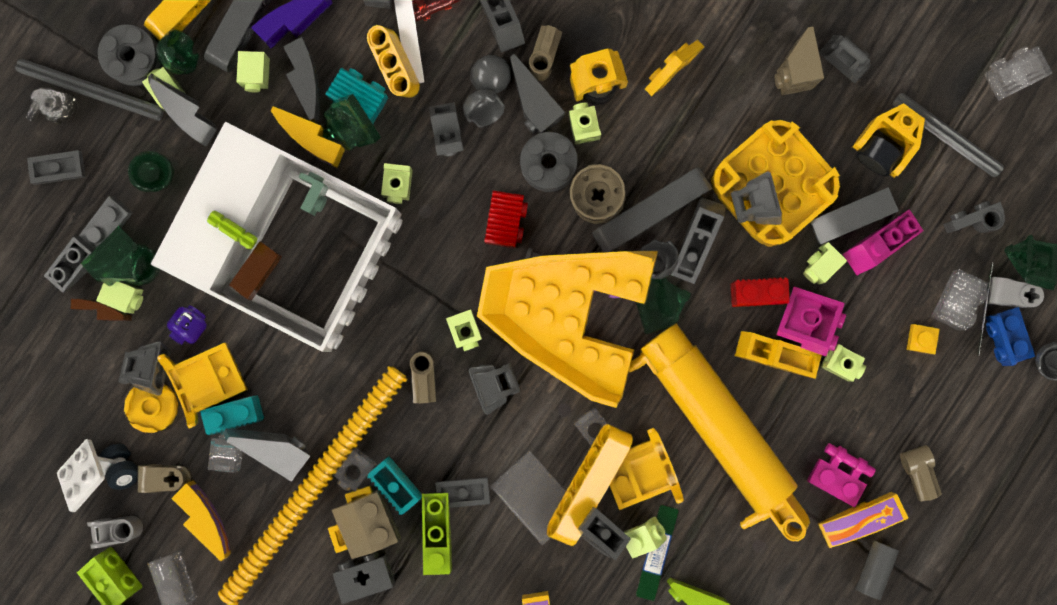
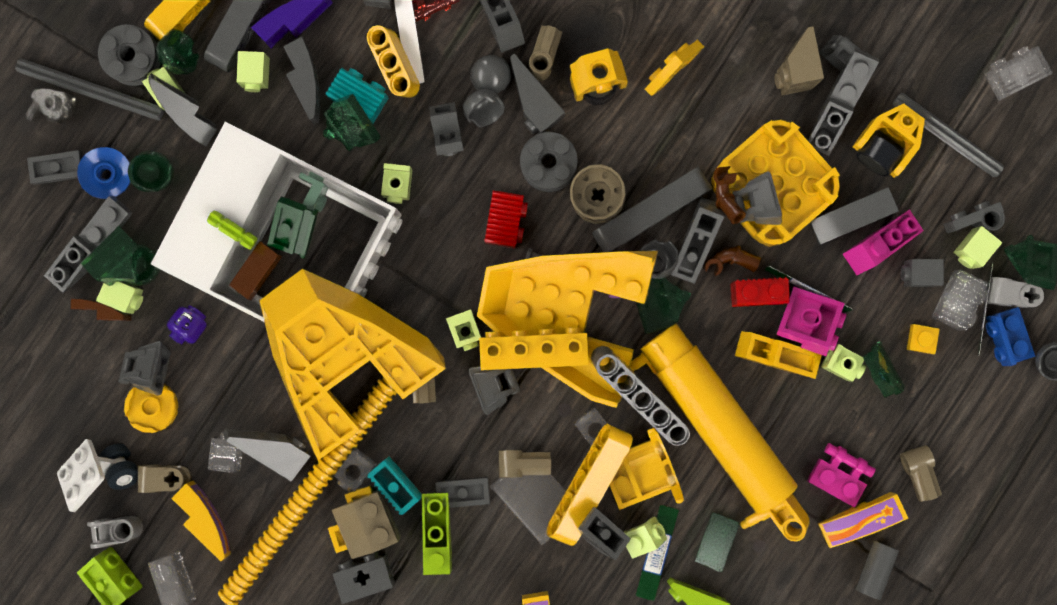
yellow piece [157,343,248,428] -> none
teal brick [201,395,264,435] -> none
yellow slope [271,106,345,168] -> none
yellowish green brick [568,103,601,145] -> none
yellowish green brick [803,242,847,284] -> none
none -> blue dish [77,147,132,199]
none -> yellow piece [259,269,446,460]
none -> dark green plate [267,196,319,259]
none -> yellow brick [479,328,589,370]
none -> dark tan piece [499,450,551,478]
none -> dark grey beam [591,346,690,446]
none -> clear green slope [695,512,740,573]
none -> reddish brown piece [703,245,761,276]
none -> reddish brown piece [714,166,746,224]
none -> sticker [764,266,853,312]
none -> dark grey slope [807,48,879,156]
none -> clear green slope [863,341,905,398]
none -> dark grey brick [900,259,944,287]
none -> yellowish green brick [953,226,1002,269]

